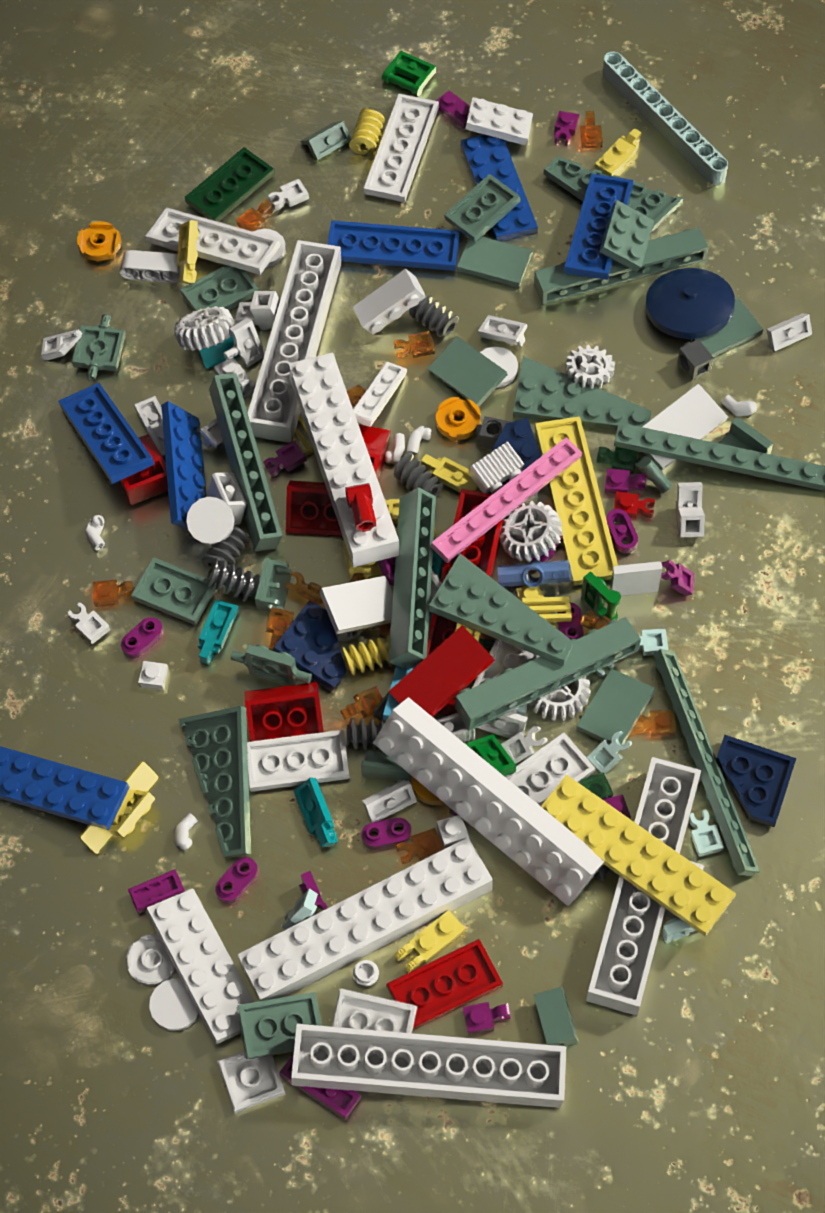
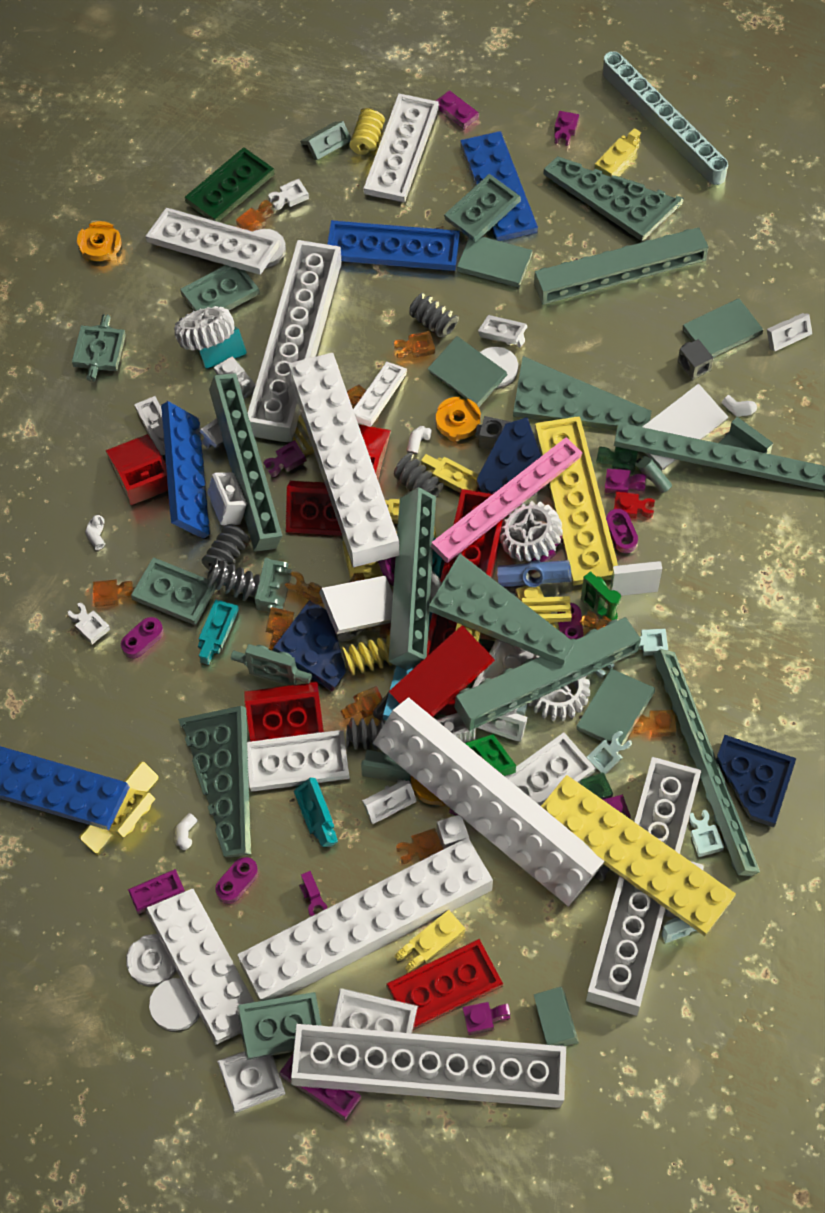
white tile [41,329,82,361] -> none
blue plate [59,383,154,484] -> none
white beam [120,250,180,283] -> none
white plate [138,661,168,690] -> none
light yellow hinge [177,220,199,284] -> none
white tile [186,497,235,545] -> none
white plate [223,317,265,368] -> none
white brick [235,291,280,331] -> none
light aqua plate [281,889,318,930] -> none
red piece [345,483,376,532] -> none
white brick [353,269,426,335] -> none
white plate [353,960,379,987] -> none
magenta plate [361,818,412,850] -> none
green plate [382,51,436,97] -> none
white arm [385,433,405,465] -> none
white plate [465,97,533,145] -> none
white brick [468,442,524,494] -> none
white plate [501,727,548,765] -> none
blue plate [564,174,634,280] -> none
white gear [565,345,615,389] -> none
clear orange plate [580,111,603,148] -> none
sand green plate [599,200,654,272] -> none
dark blue dish [646,268,735,339] -> none
magenta plate [661,560,694,596] -> none
white brick [676,482,705,538] -> none

